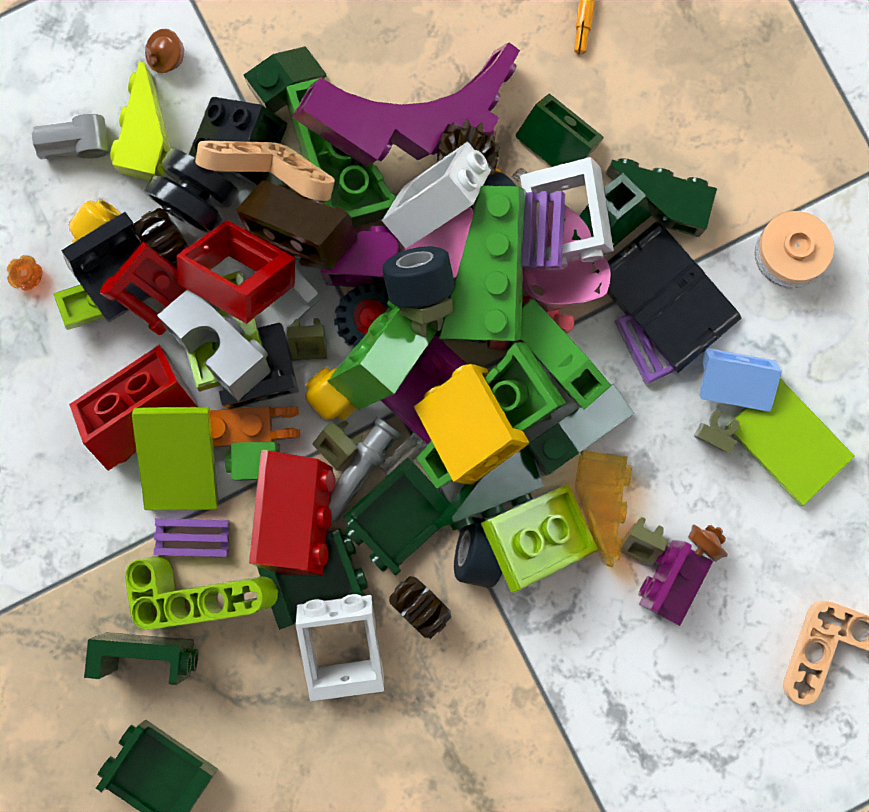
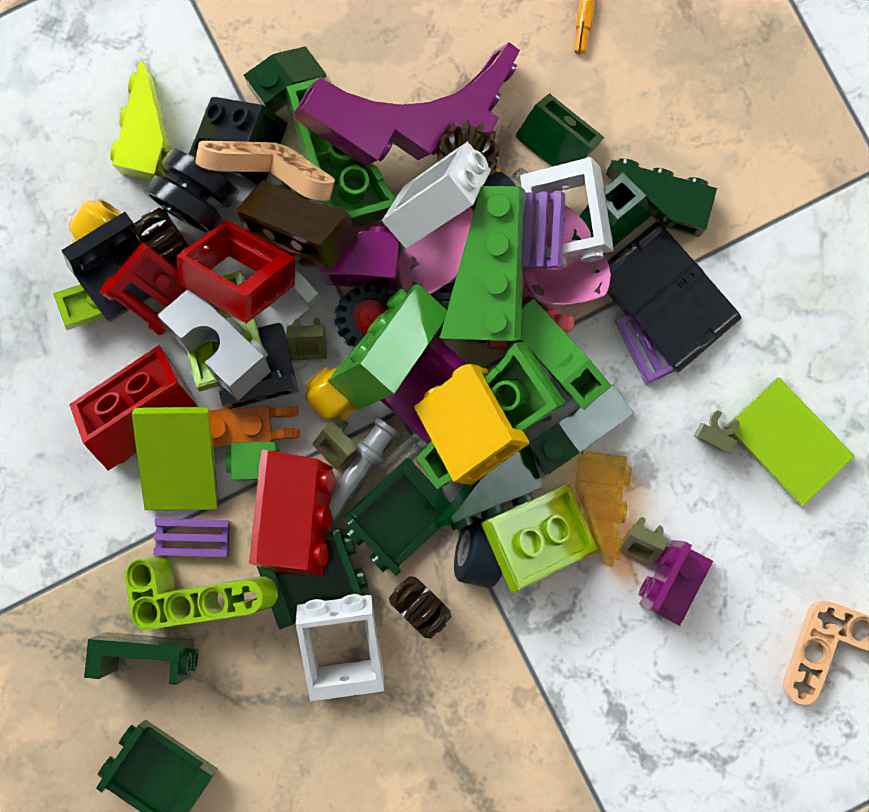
clear orange plate [7,255,42,291] -> none
light grey piece [32,114,108,160] -> none
dark orange hat [145,29,184,73] -> none
black wheel [382,246,455,308] -> none
olive tile [400,297,453,337] -> none
dark orange hat [688,524,728,562] -> none
light blue panel [699,348,782,411] -> none
light nougat piece [754,211,834,288] -> none

